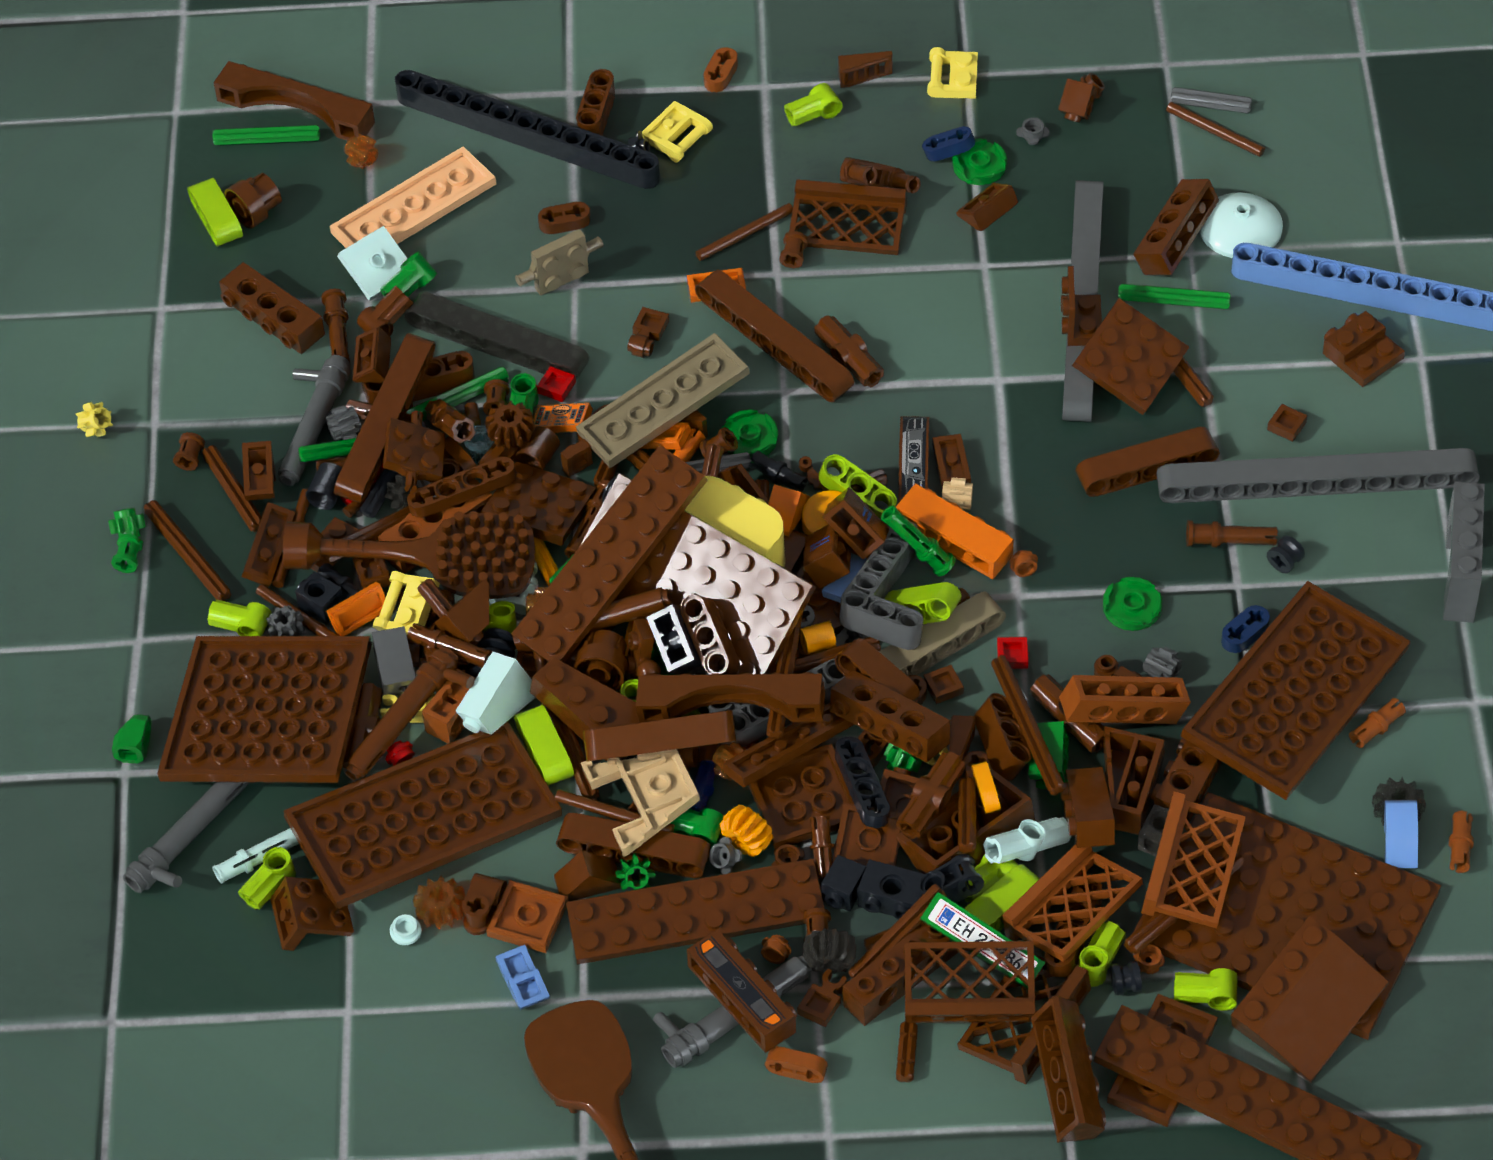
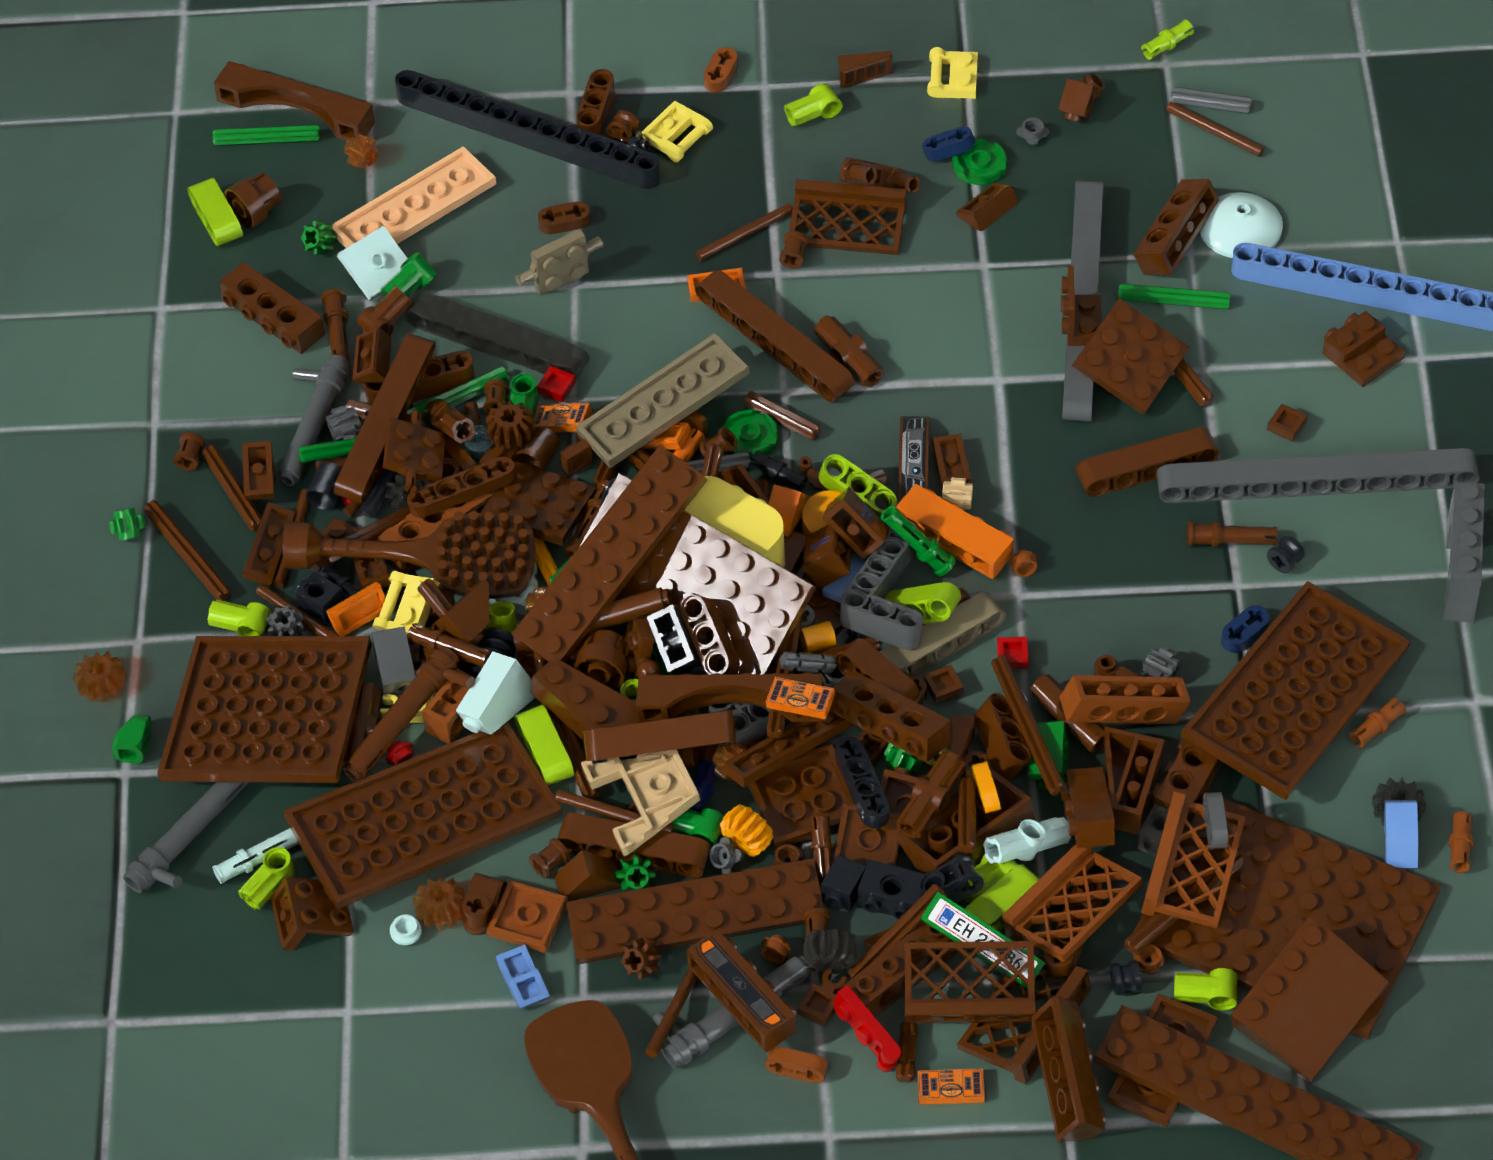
light yellow gear [76,402,113,437] -> none
green bush [111,534,144,573] -> none
reddish brown plate [627,307,669,358] -> none
lime piece [1079,921,1126,987] -> none
green tile [1103,577,1162,631] -> none
none -> clear orange gear [73,651,126,702]
none -> green gear [301,220,337,255]
none -> reddish brown bush [529,838,570,879]
none -> reddish brown wheel [606,110,640,144]
none -> reddish brown gear [620,938,662,979]
none -> reddish brown bar [645,968,698,1058]
none -> reddish brown axle [744,391,820,440]
none -> tile [766,677,835,719]
none -> dark grey axle [779,652,837,673]
none -> red plate [833,985,901,1072]
none -> tile [918,1068,984,1105]
none -> lime pin [1141,19,1194,60]
none -> dark grey beam [1203,792,1228,849]

